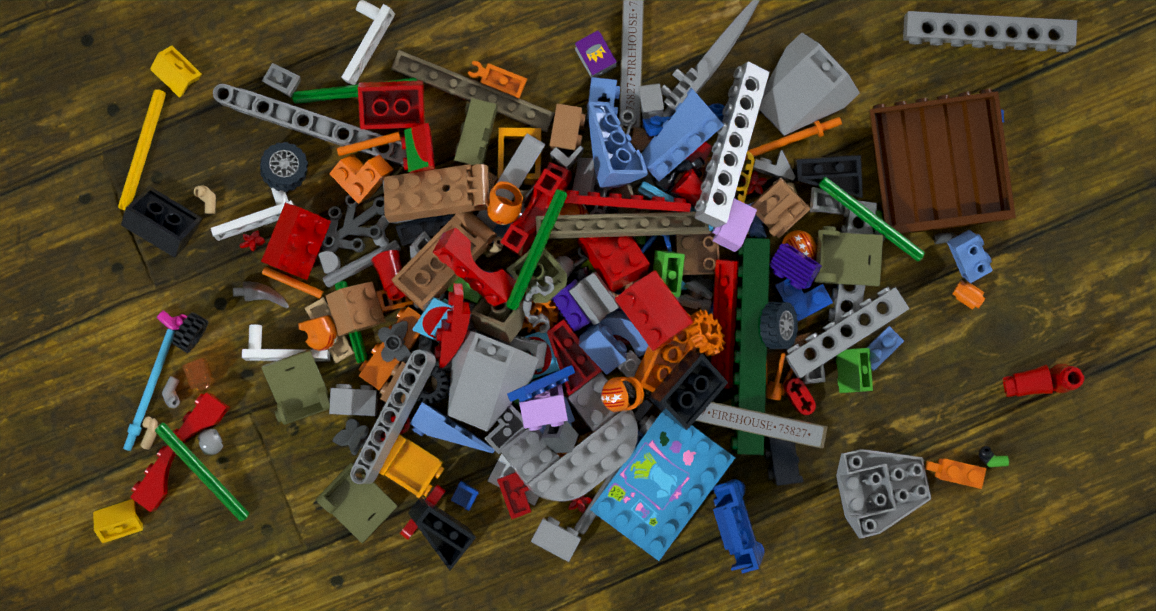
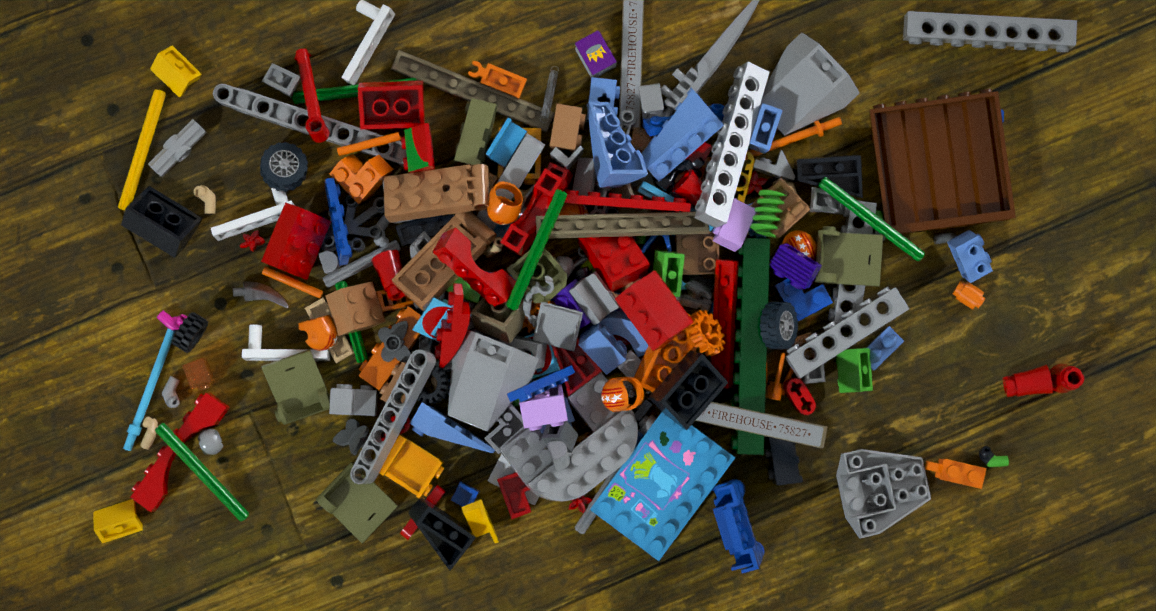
light grey brick [531,516,581,562] -> none
none -> light grey piece [148,119,207,177]
none -> red piece [295,48,330,143]
none -> blue wing [324,178,352,266]
none -> yellow panel [461,499,499,544]
none -> dark azure panel [486,118,527,168]
none -> light grey piece [533,301,583,351]
none -> light grey piece [540,66,559,123]
none -> light grey brick [547,440,570,471]
none -> medium blue brick [748,103,783,154]
none -> bright green piece [750,190,787,238]

